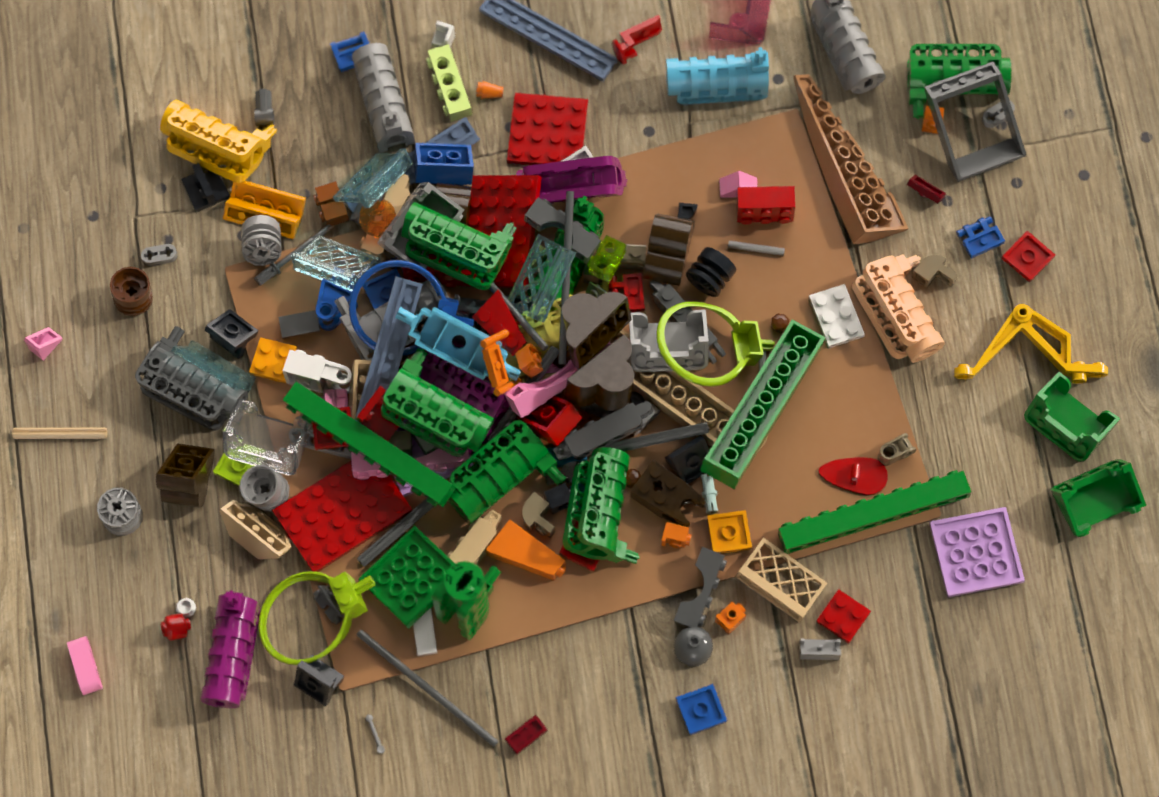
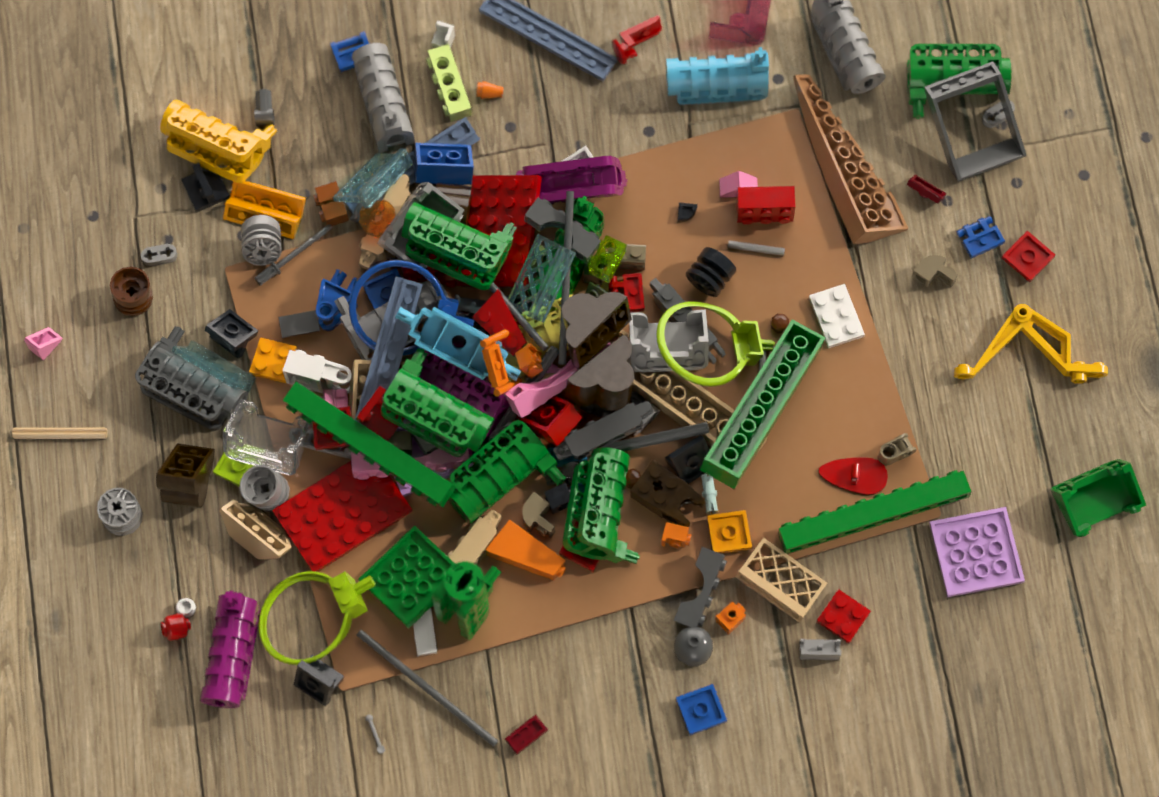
bright pink beam [67,636,103,695] -> none
clear light blue fence [291,235,380,292] -> none
dark grey hinge [313,585,345,625] -> none
dark grey axle [357,498,434,567] -> none
red plate [507,93,588,165] -> none
dark brown brick [643,213,695,286] -> none
light nougat piece [852,254,945,363] -> none
orange brick [921,106,944,134] -> none
green windscreen [1024,372,1120,462] -> none

